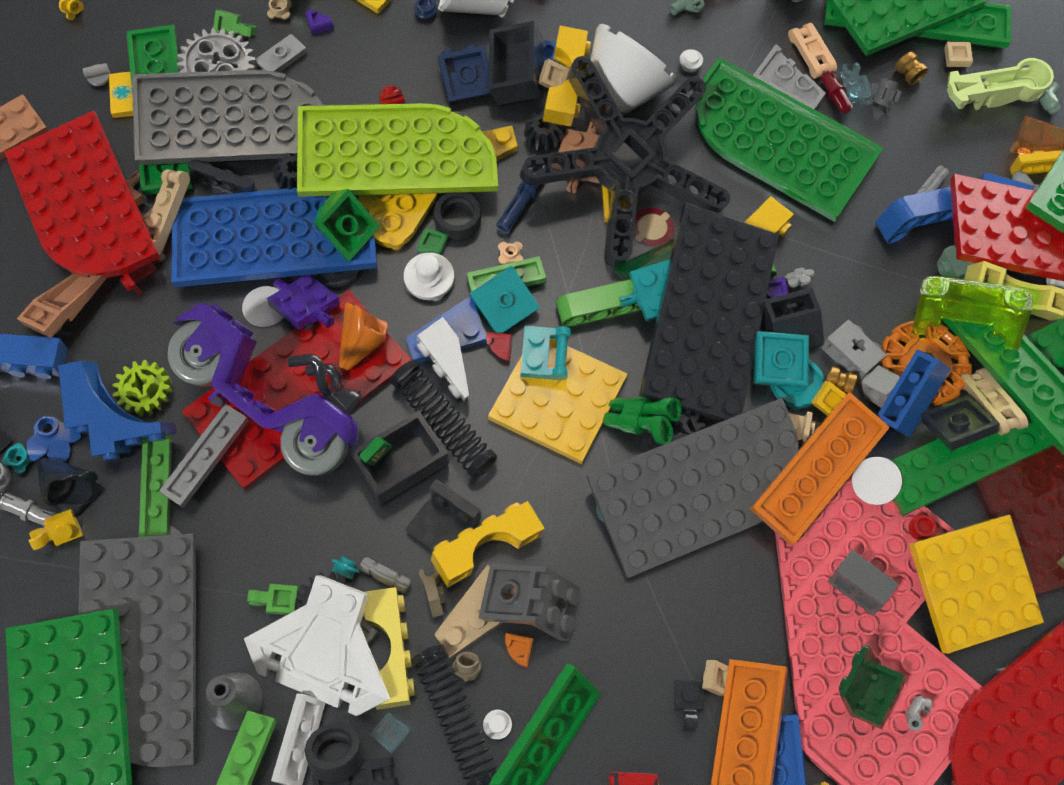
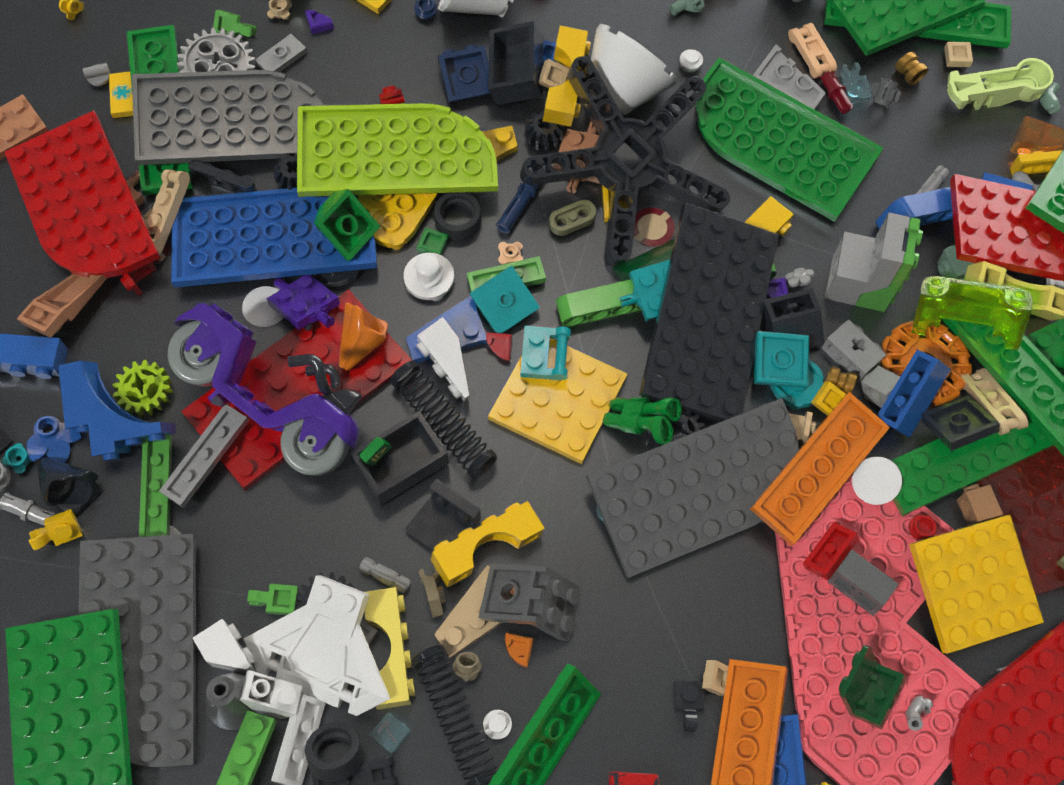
teal plate [332,556,360,579] -> none
none -> white slope [193,619,256,673]
none -> white slope [240,670,302,720]
none -> olive plate [549,200,596,236]
none -> red plate [803,522,859,580]
none -> light grey piece [825,213,923,312]
none -> medium nougat brick [957,484,1003,526]

